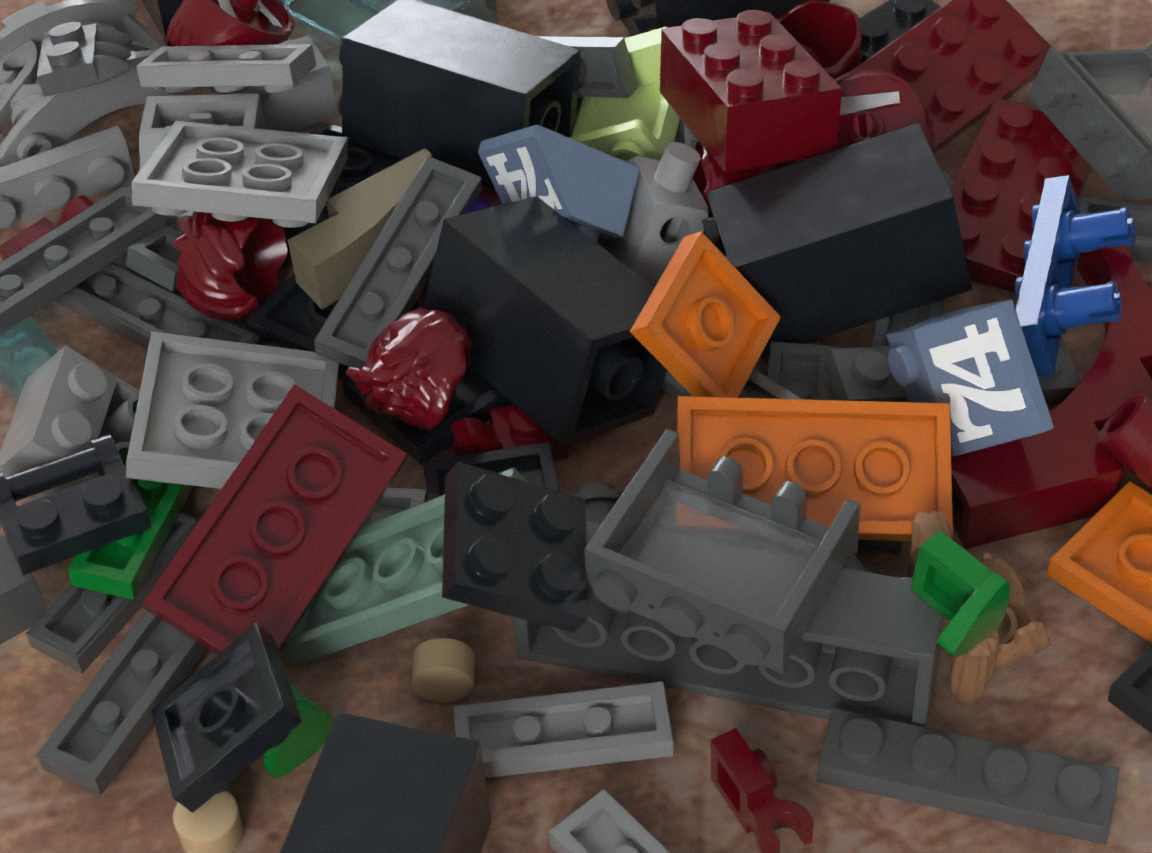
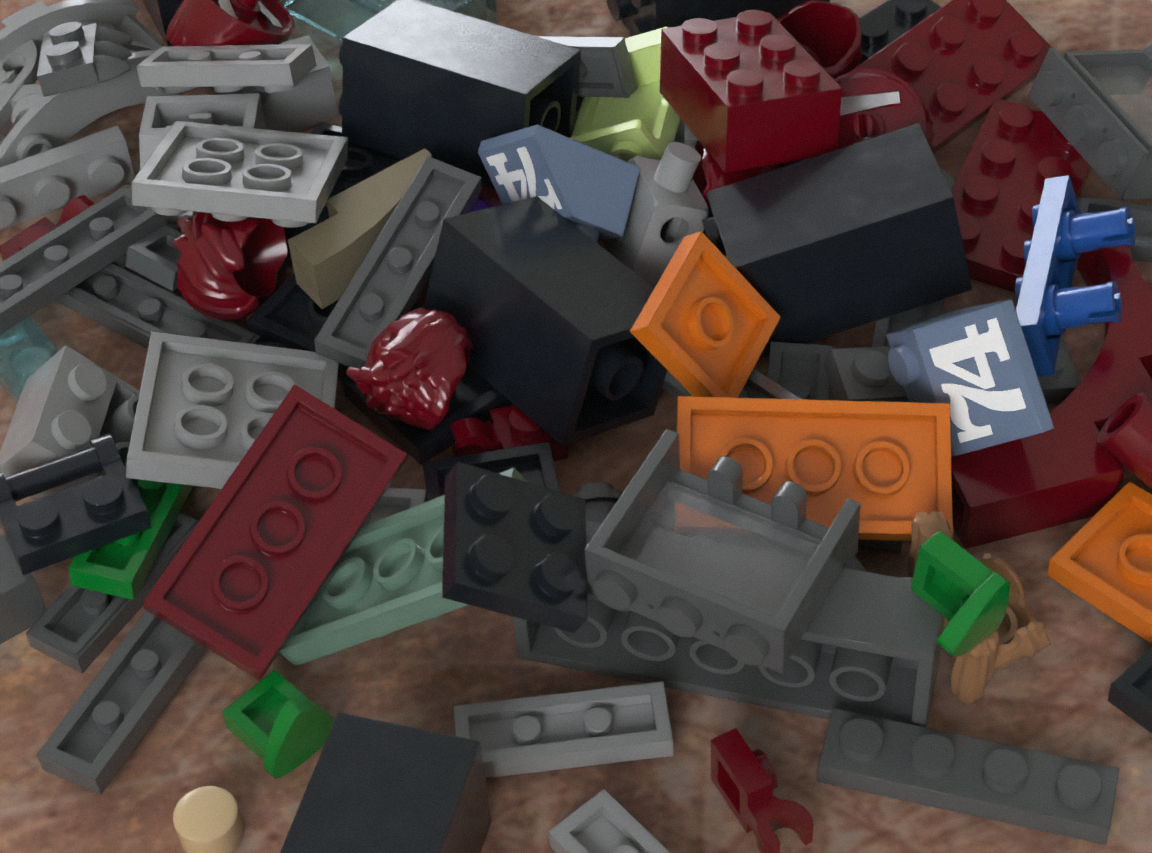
black plate [151,623,302,813] -> none
tan piece [411,638,475,703] -> none

